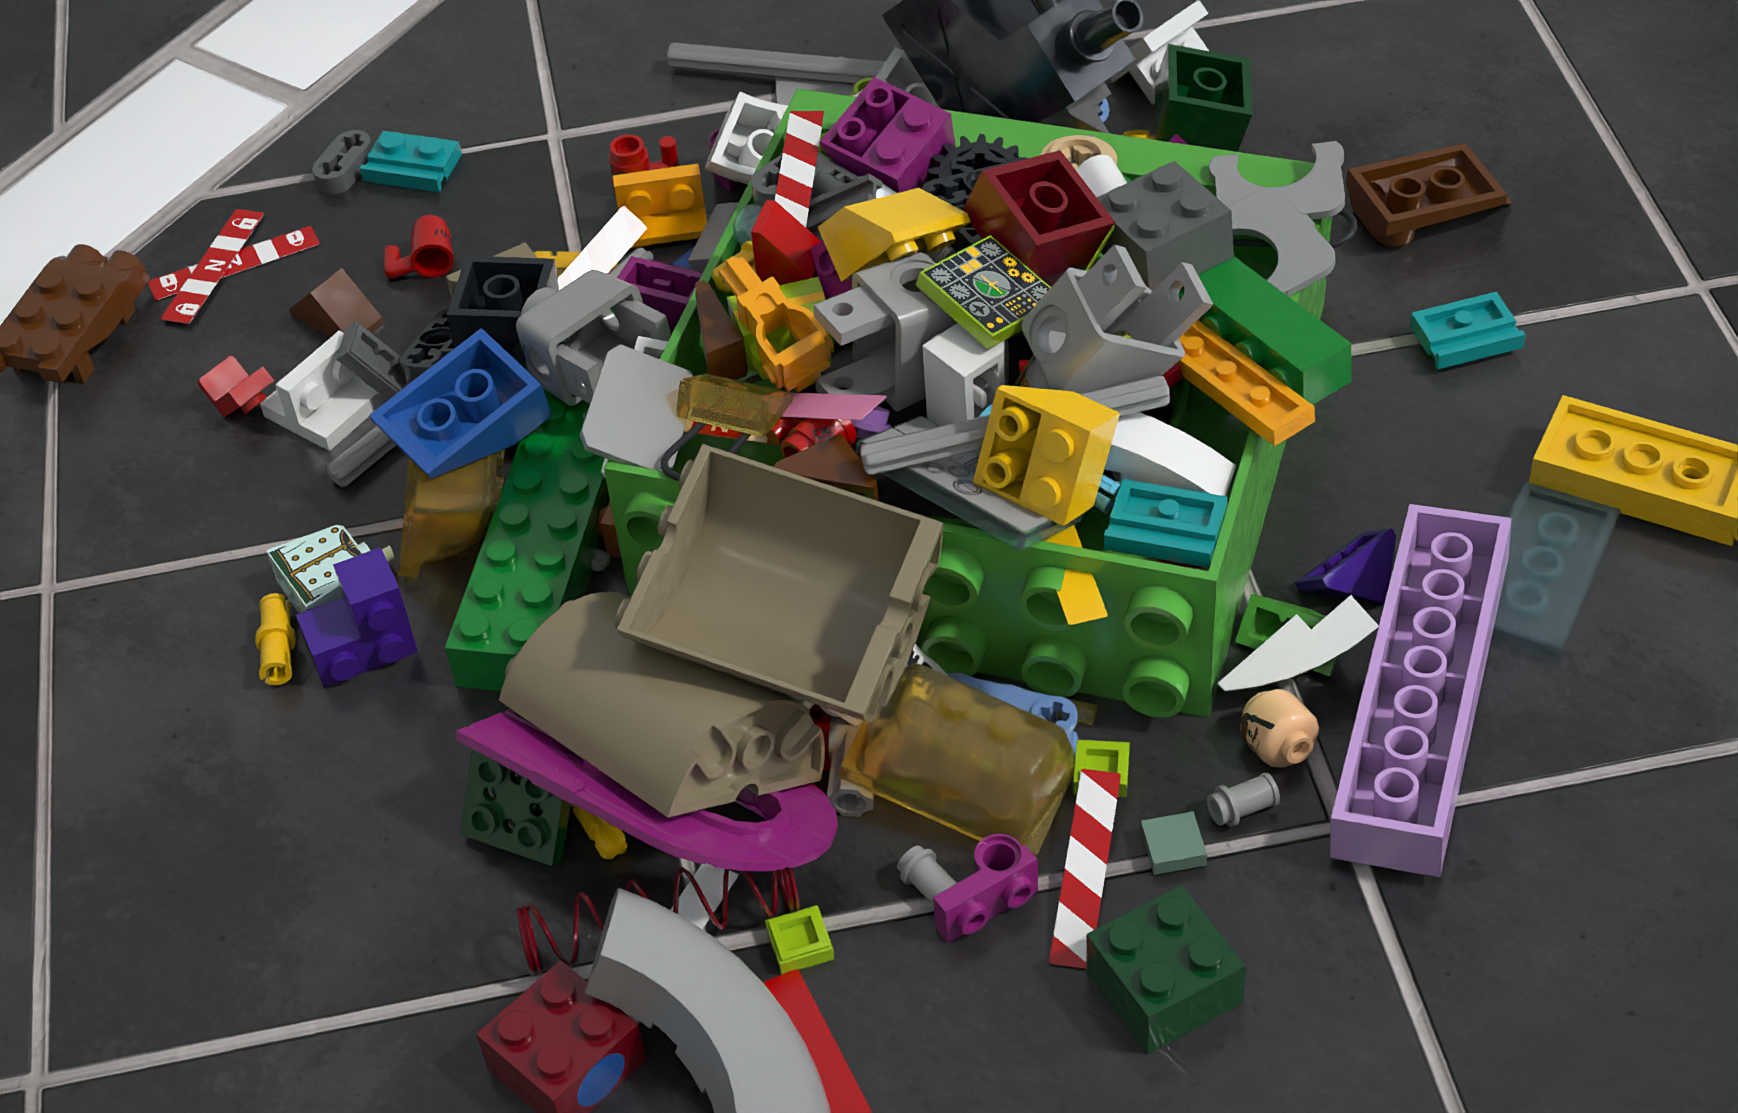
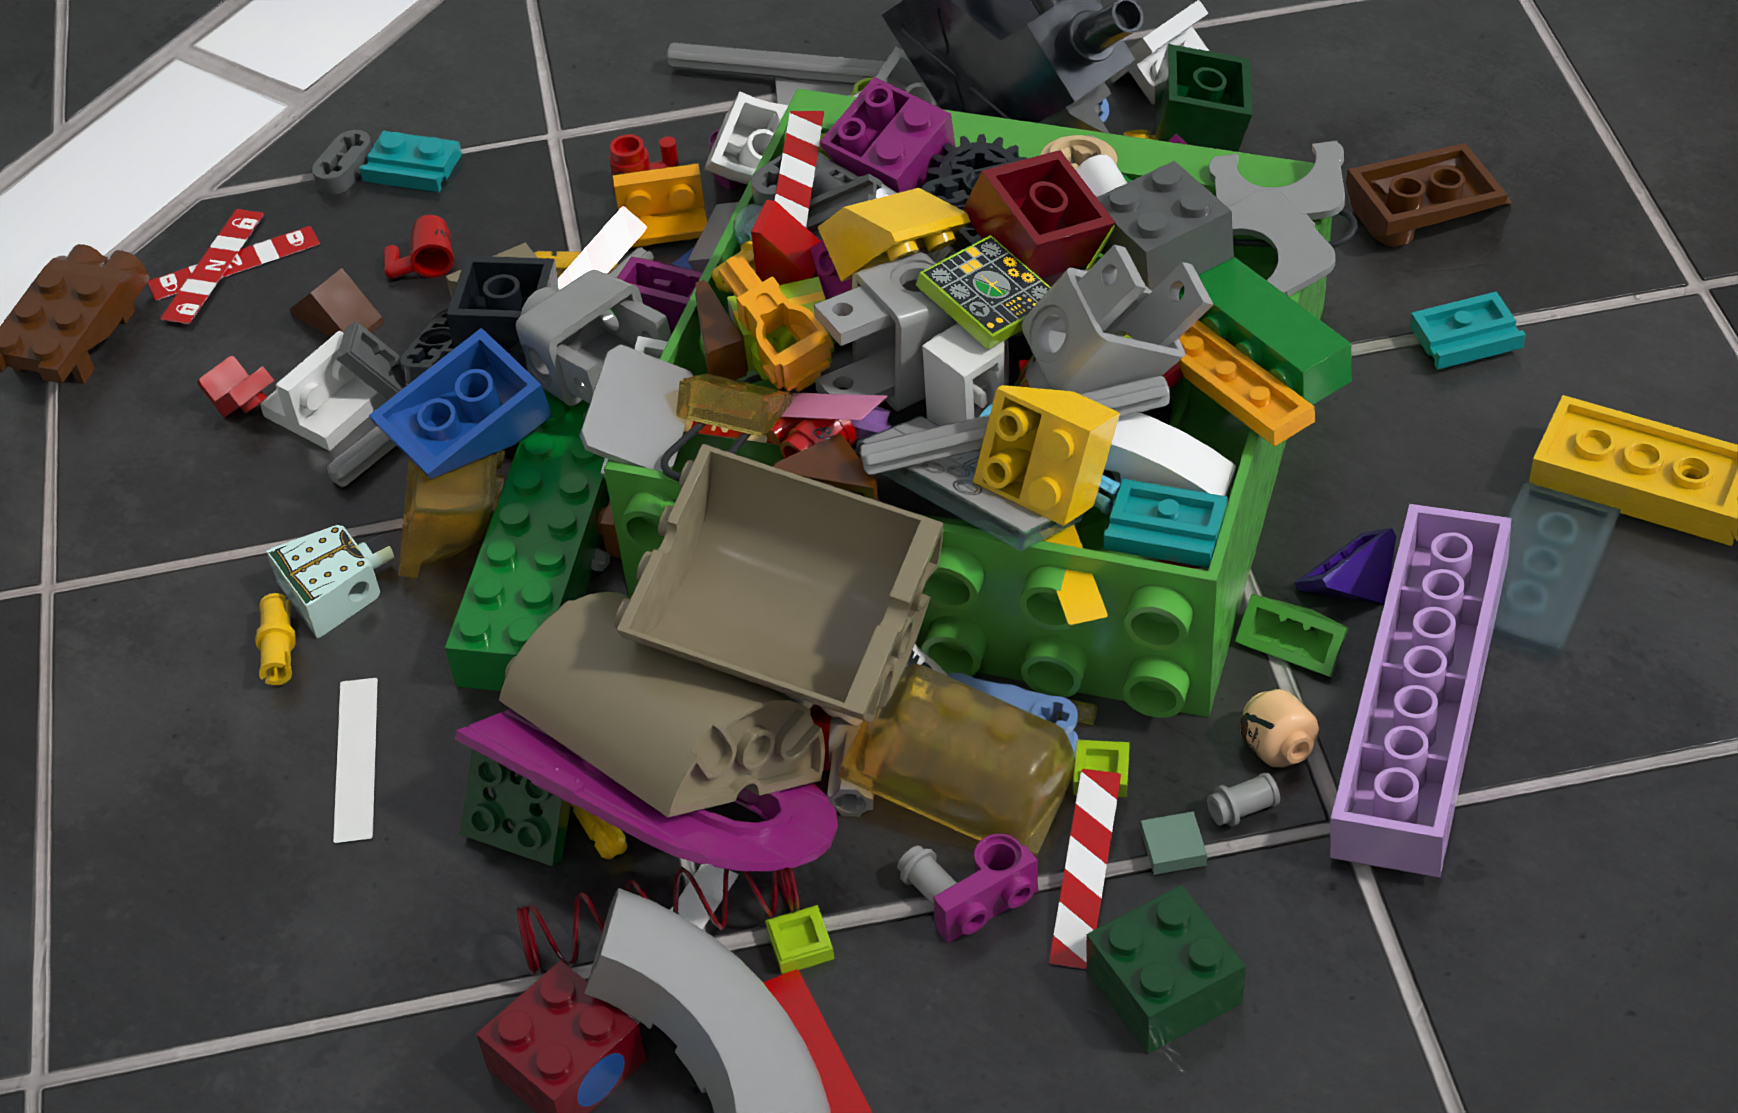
dark purple brick [296,547,418,688] -> none
white slope [1218,595,1379,692] -> none
none -> white sticker [333,678,378,843]

